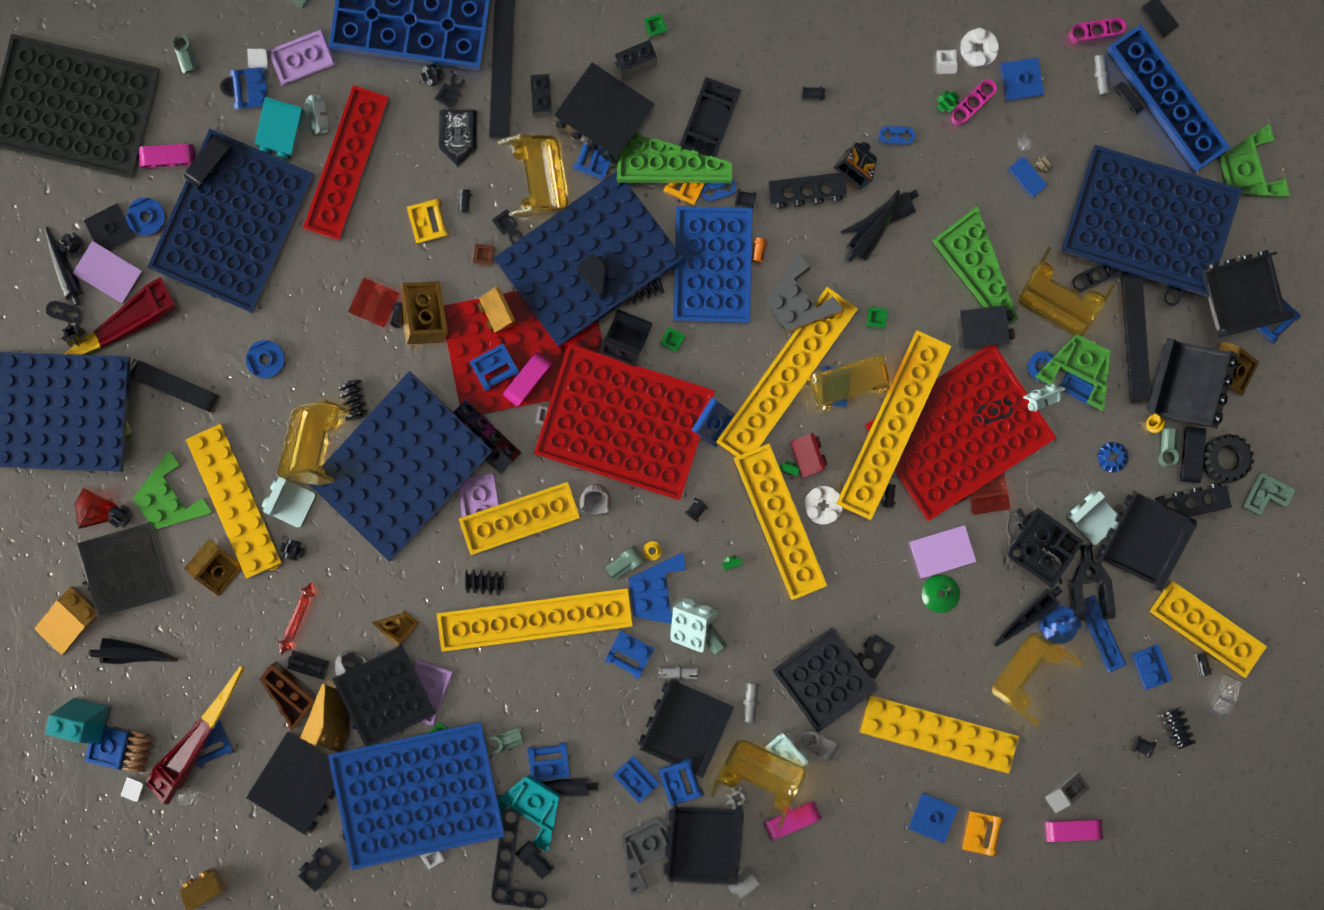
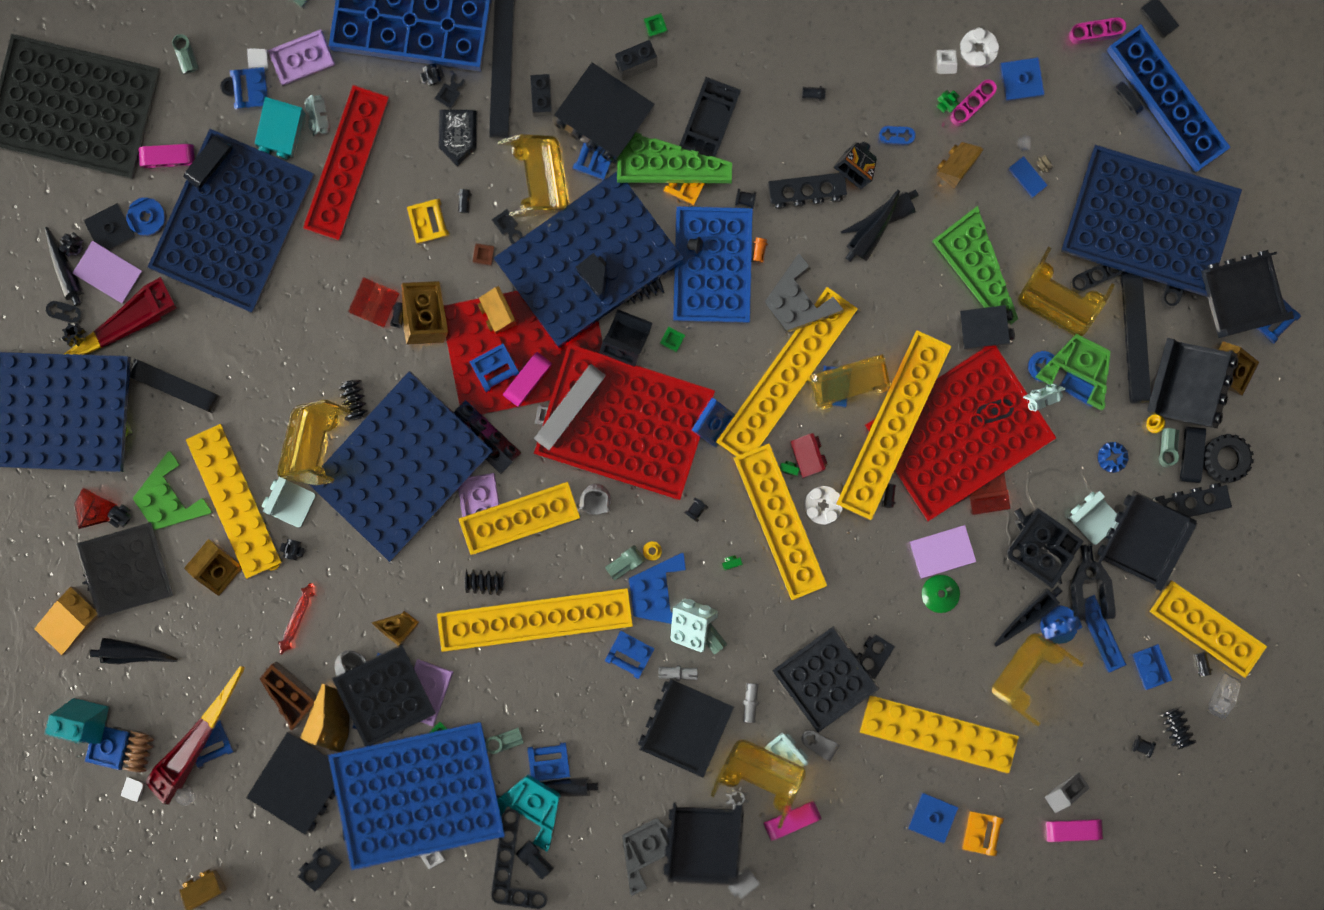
blue plate [246,340,285,379] -> none
black hinge [287,650,329,680] -> none
blue plate [613,756,659,803] -> none
blue plate [658,758,704,806] -> none
blue beam [701,179,737,202] -> none
green plate [866,307,888,329] -> none
light grey pin [1094,54,1111,94] -> none
bright green wing [1219,124,1290,197] -> none
sand green plate [1243,472,1295,515] -> none
none -> light grey beam [534,364,606,450]
none -> black piece [687,237,703,254]
none -> pearl gold slope [937,142,984,189]

